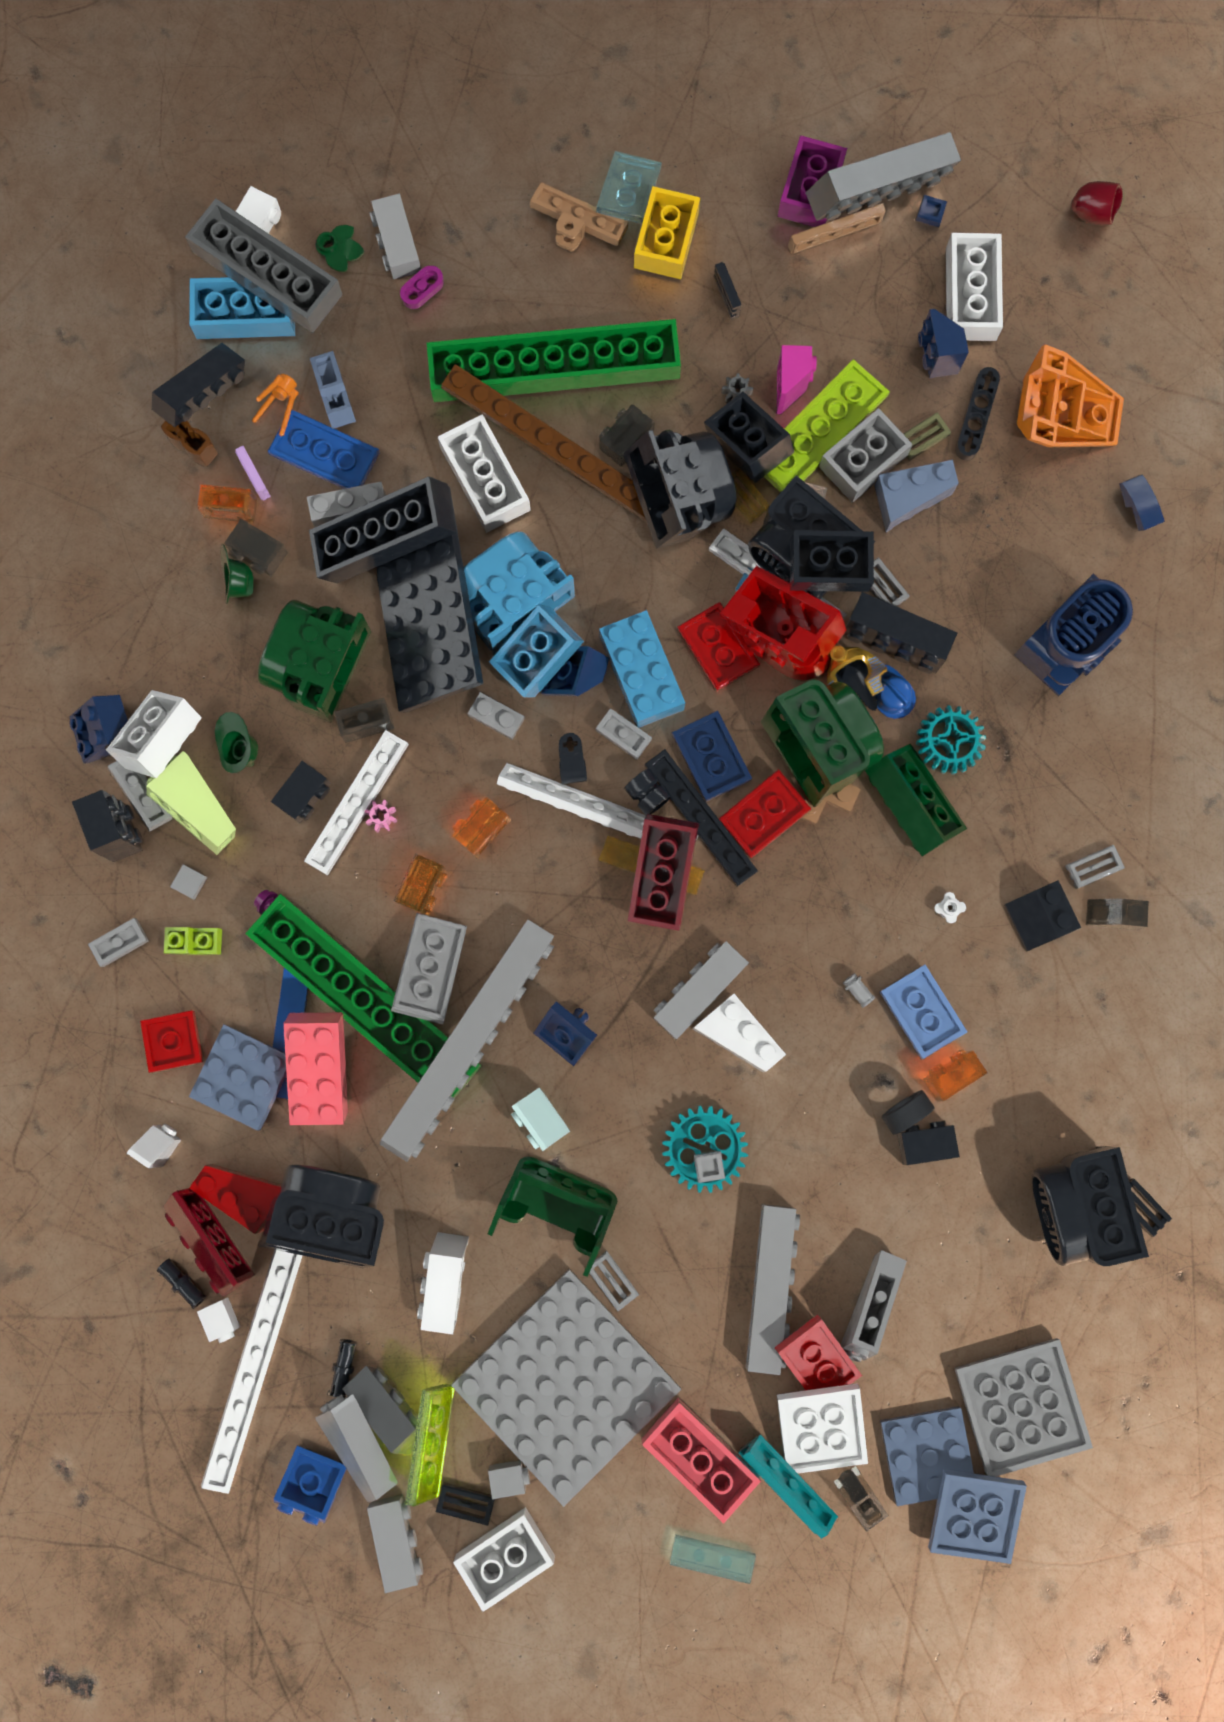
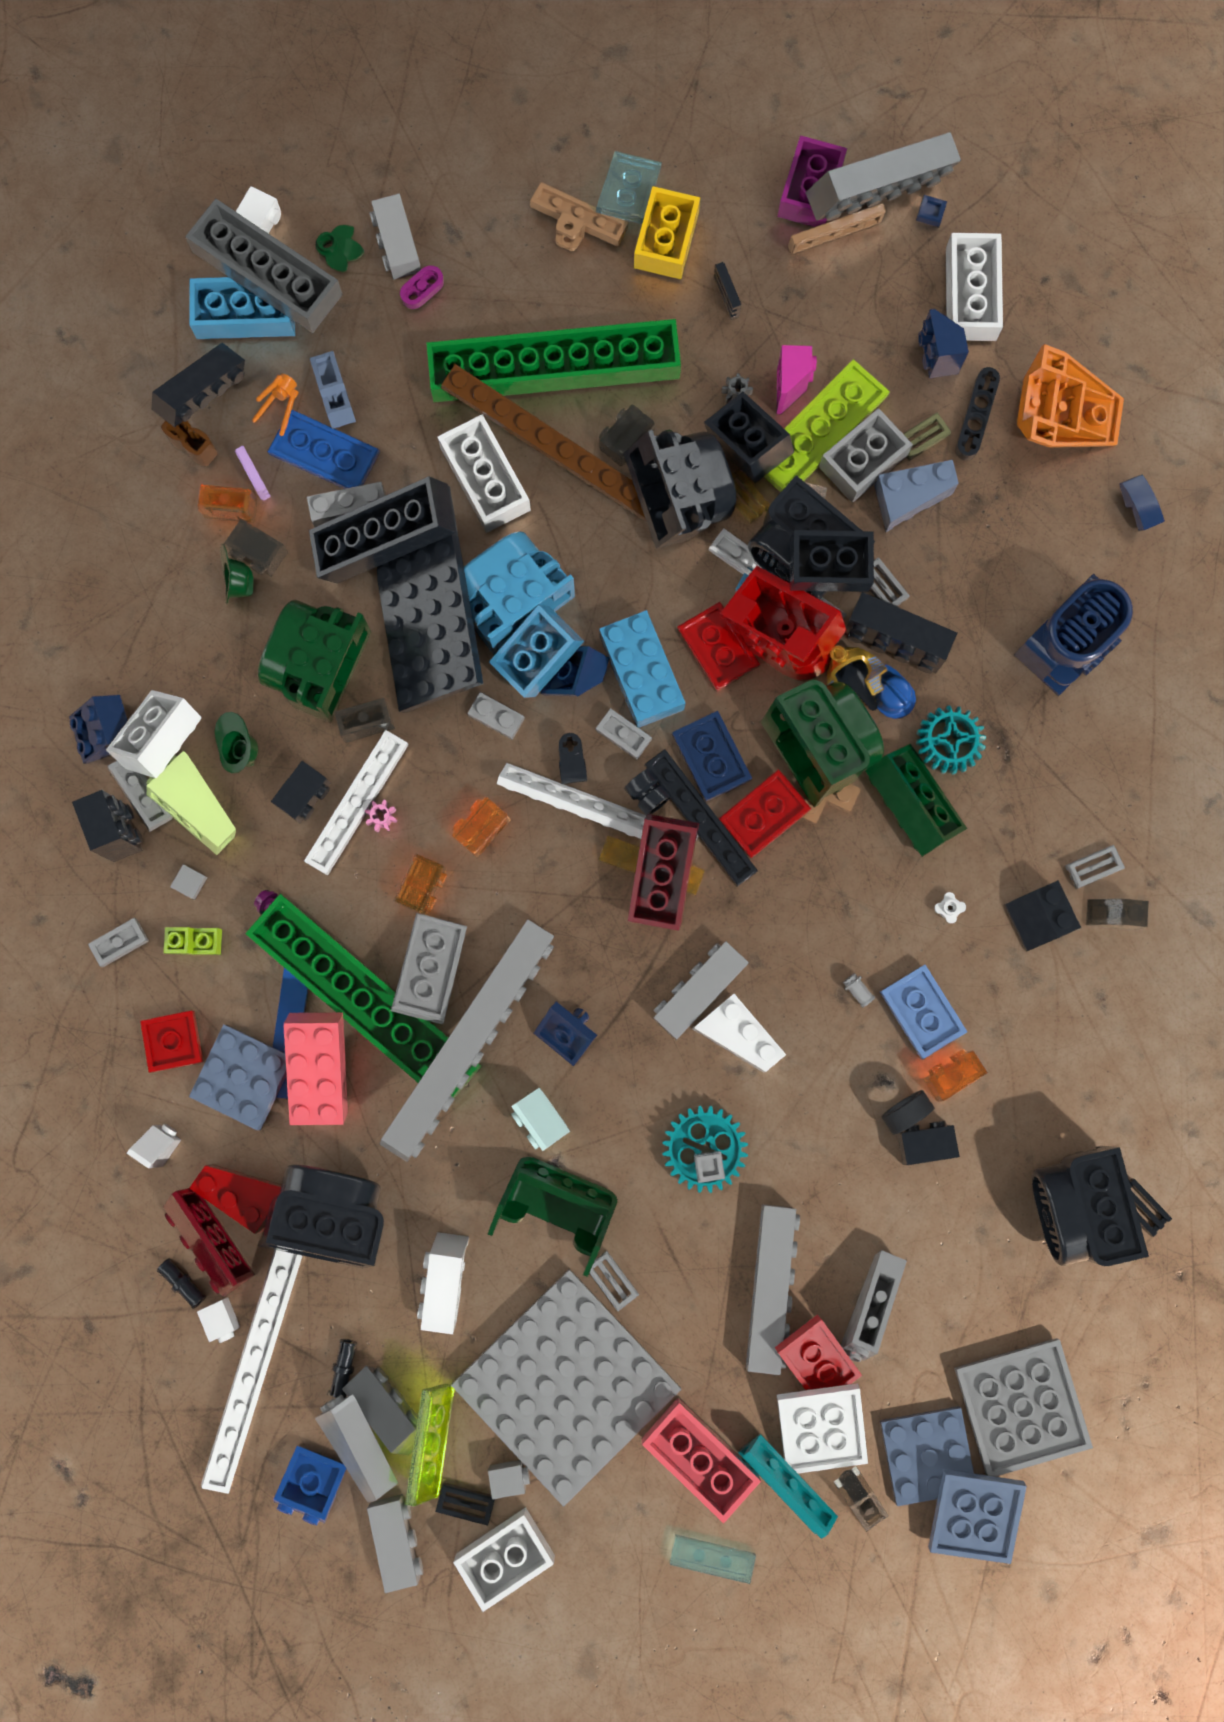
dark red piece [1071,181,1123,225] -> none

